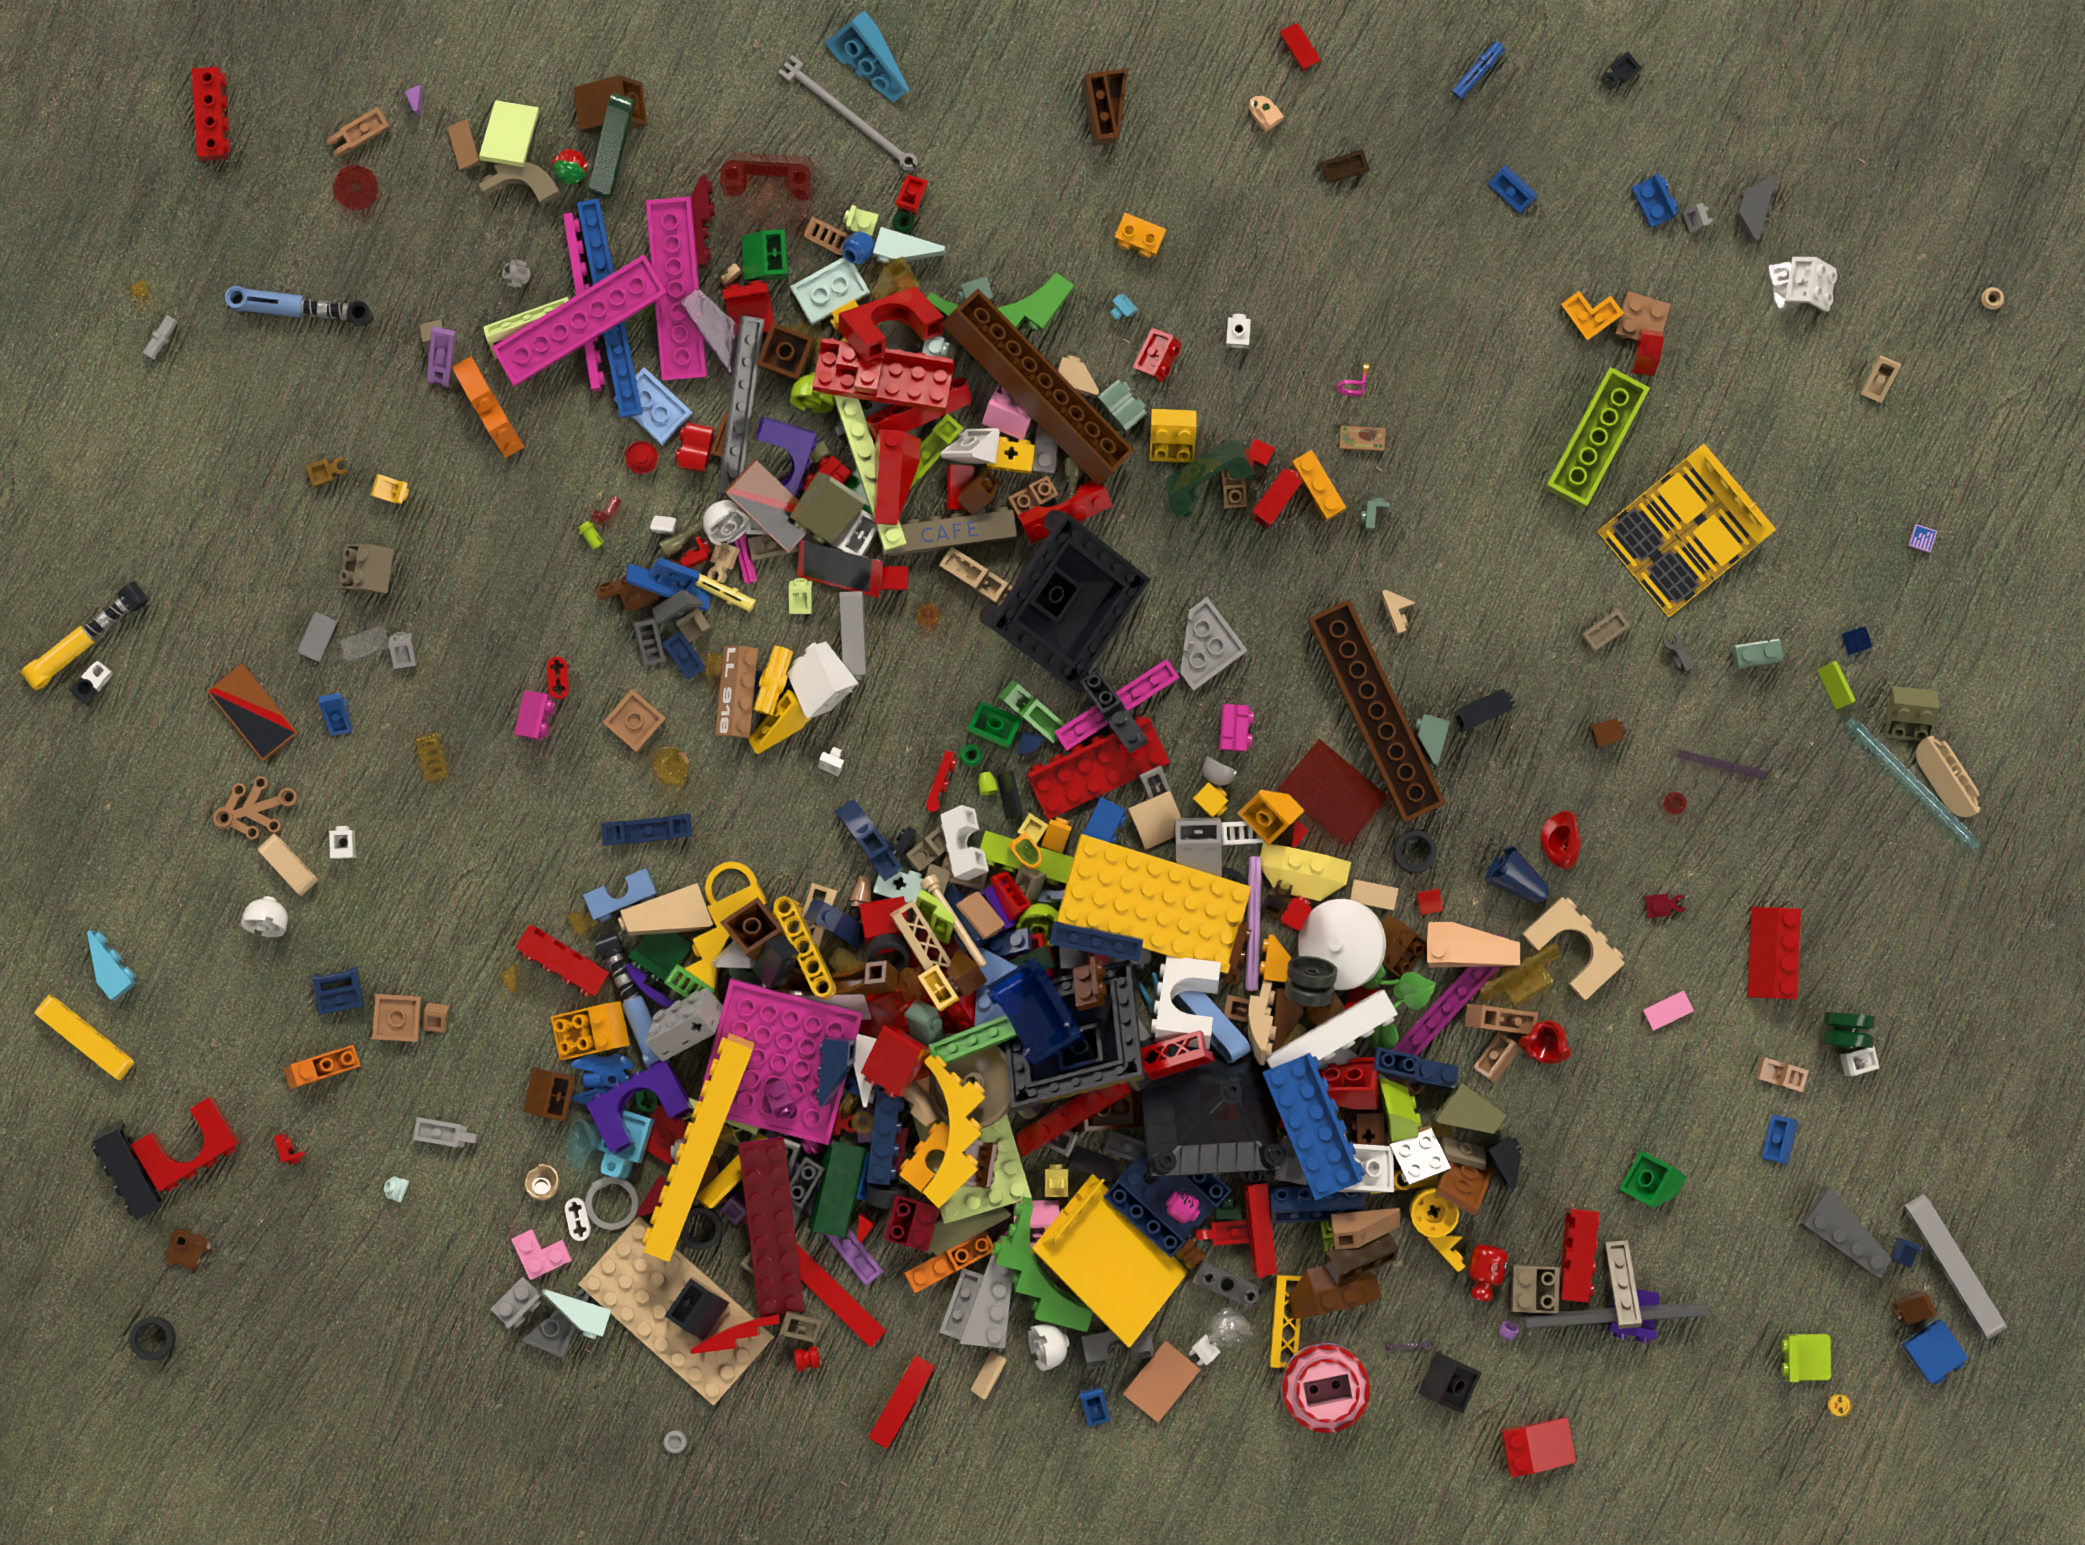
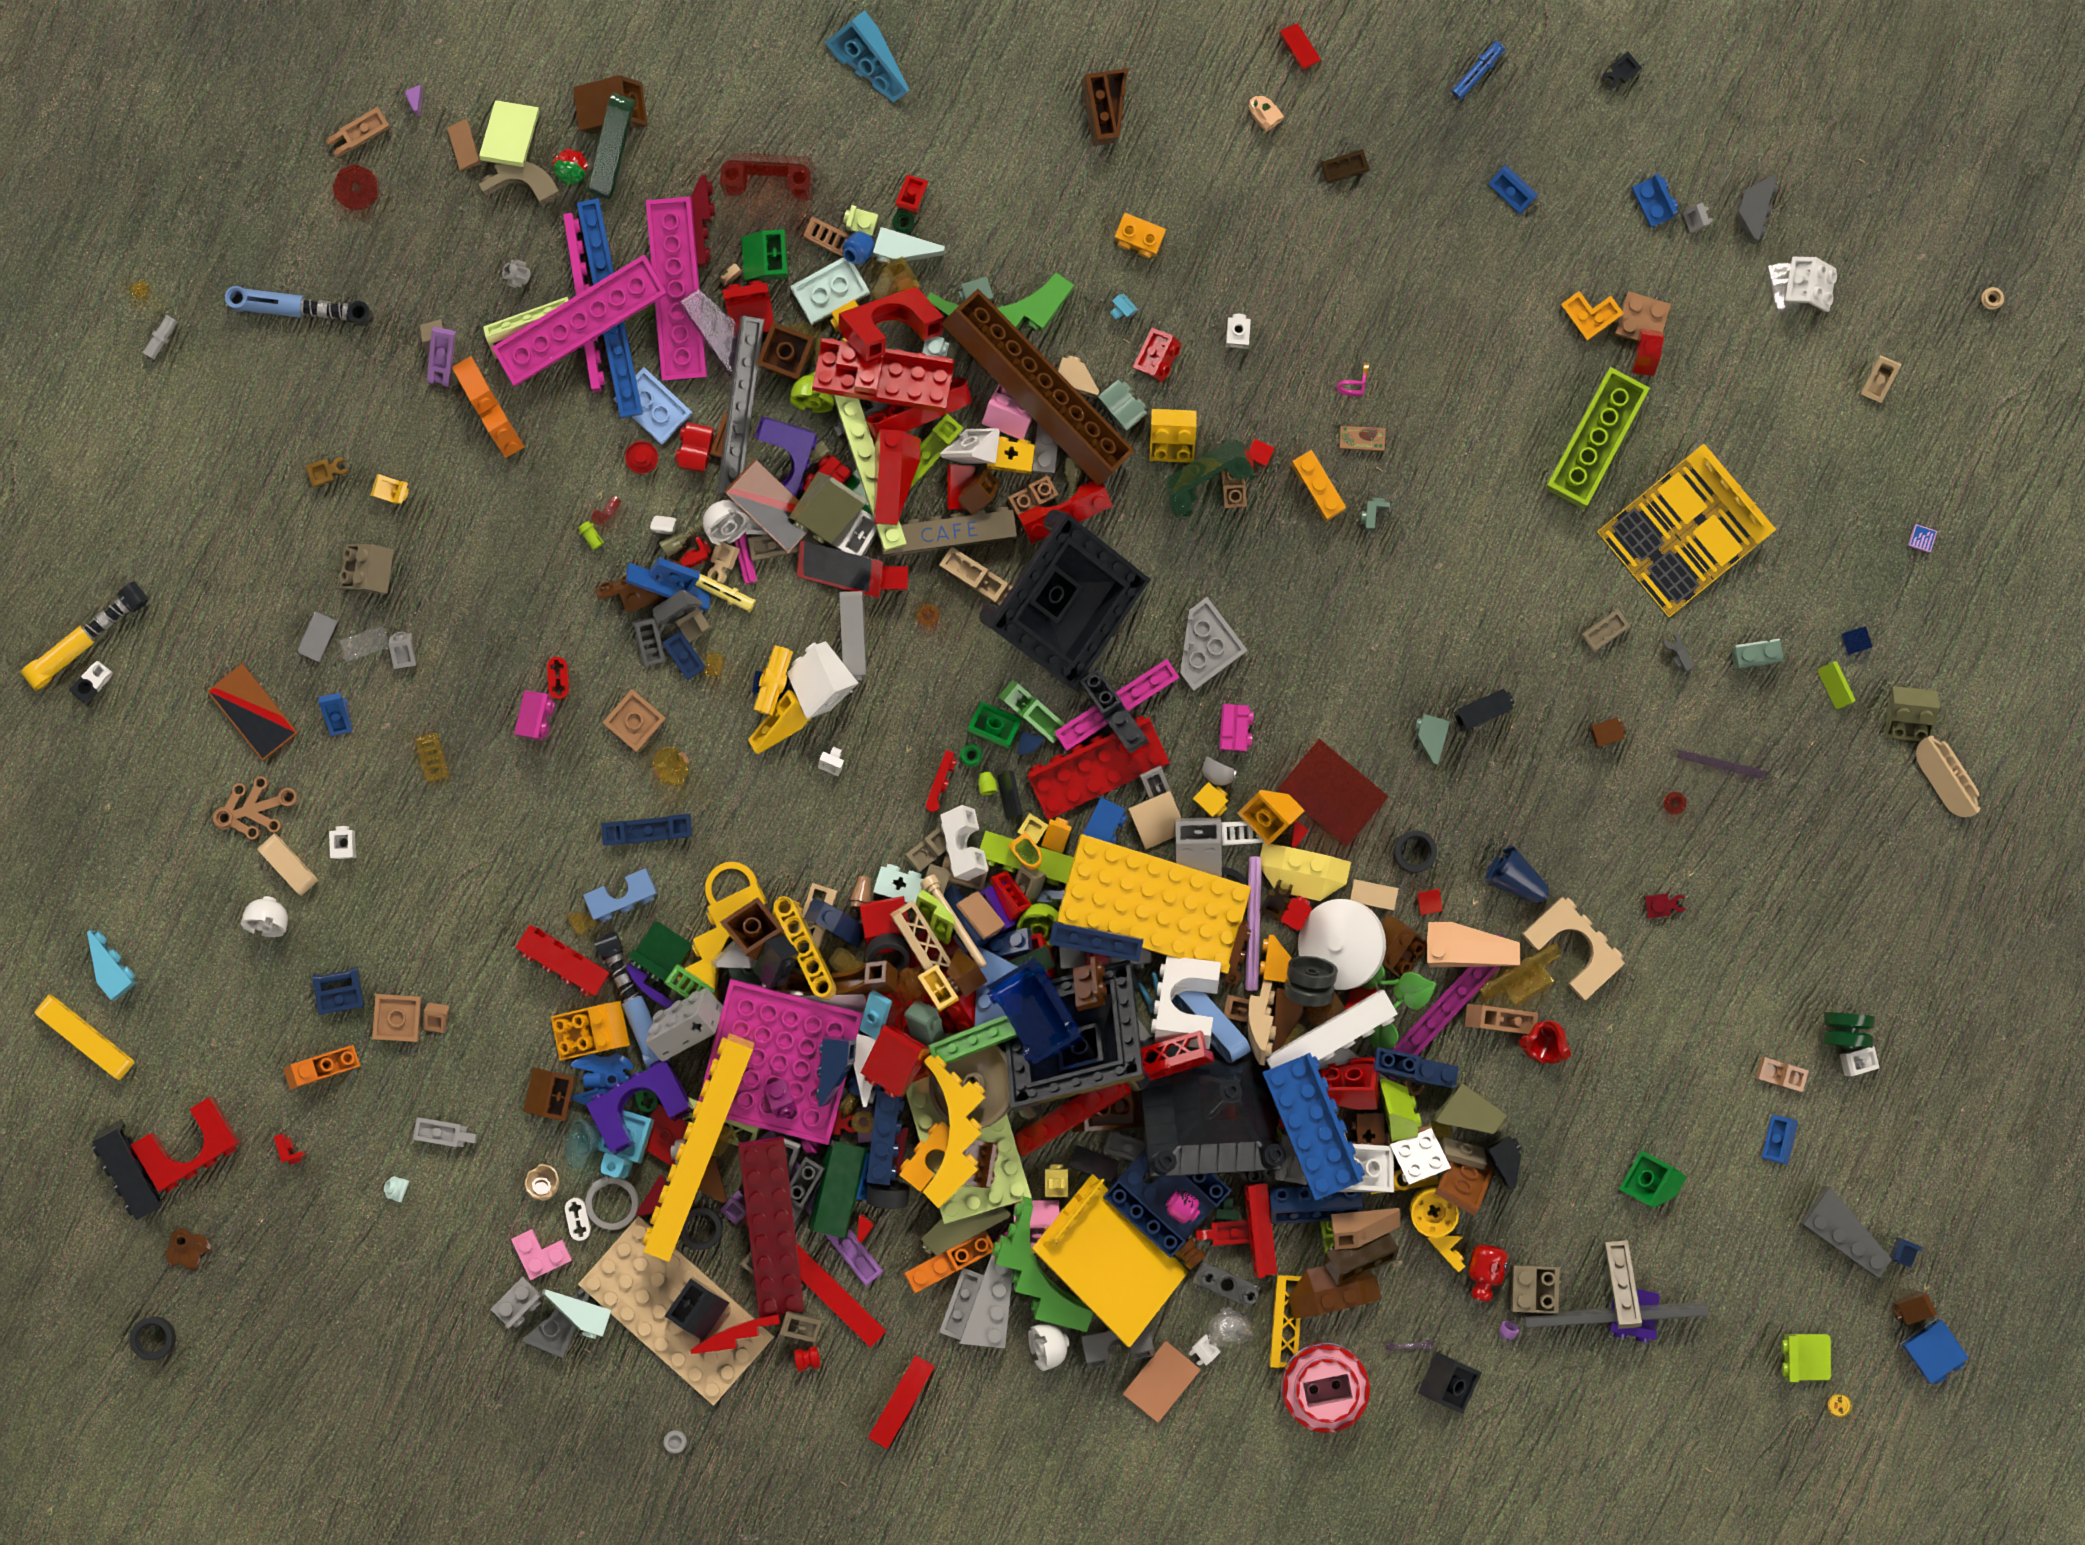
red brick [192,67,231,161] -> none
clear yellow slope [500,964,518,992] -> none
tan slope [618,883,713,936] -> none
yellow slope [697,1134,768,1209] -> none
medium nougat brick [715,646,758,738] -> none
light grey hinge [778,55,918,172] -> none
yellowish green bracket [789,578,812,614] -> none
dark blue slope [835,799,903,882] -> none
dark red slope [884,1195,940,1252] -> none
black bracket [885,826,917,856] -> none
tan slope [904,1080,940,1127] -> none
tan slope [971,1350,1007,1400] -> none
light grey slope [1045,1131,1078,1157] -> none
blue slope [1080,1386,1111,1427] -> none
red brick [1250,468,1302,530] -> none
reddish brown brick [1307,599,1446,824] -> none
tan slope [1380,590,1415,636] -> none
medium nougat slope [1473,1032,1520,1084] -> none
slope [1500,1417,1576,1477] -> none
red hat [1541,810,1581,870] -> none
red wedge [1559,1208,1599,1302] -> none
bright pink tile [1642,991,1694,1031] -> none
red slope [1747,907,1801,1000] -> none
clear light blue piece [1845,717,1981,851] -> none
light grey beam [1904,1194,2007,1340] -> none
none -> medium azure plate [859,990,892,1040]

